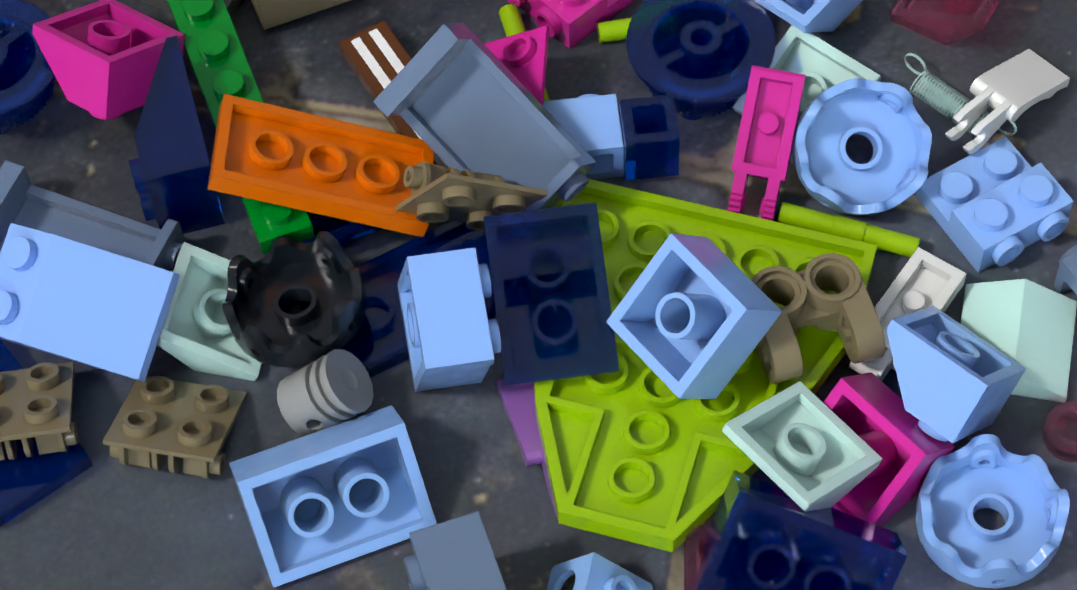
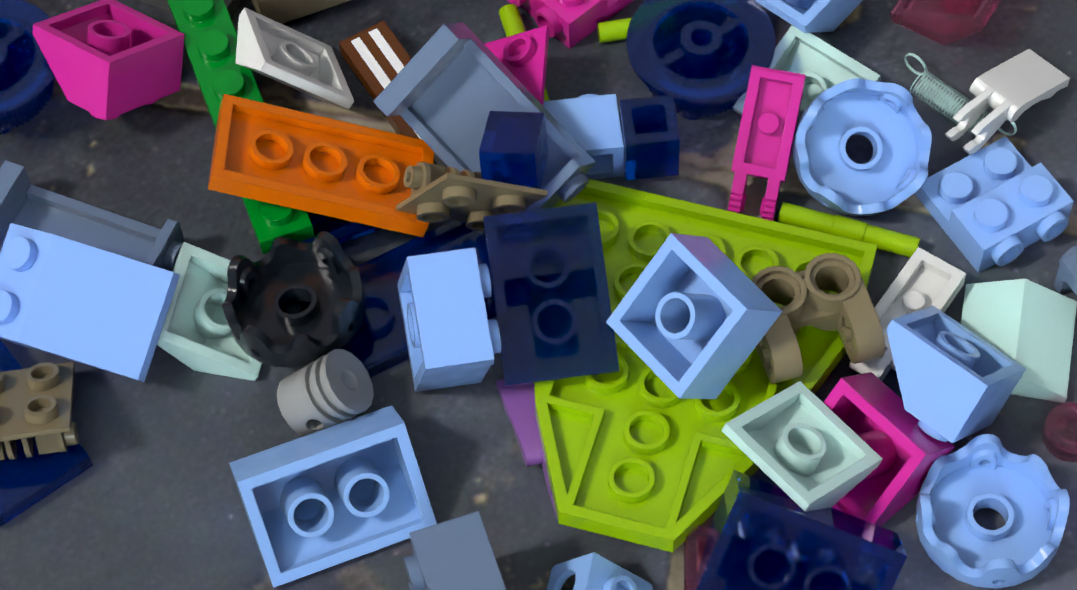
dark tan hinge [103,376,247,479] -> none
clear blue slope [129,35,225,234] -> none
none -> white slope [235,7,354,109]
none -> clear blue brick [479,111,548,189]

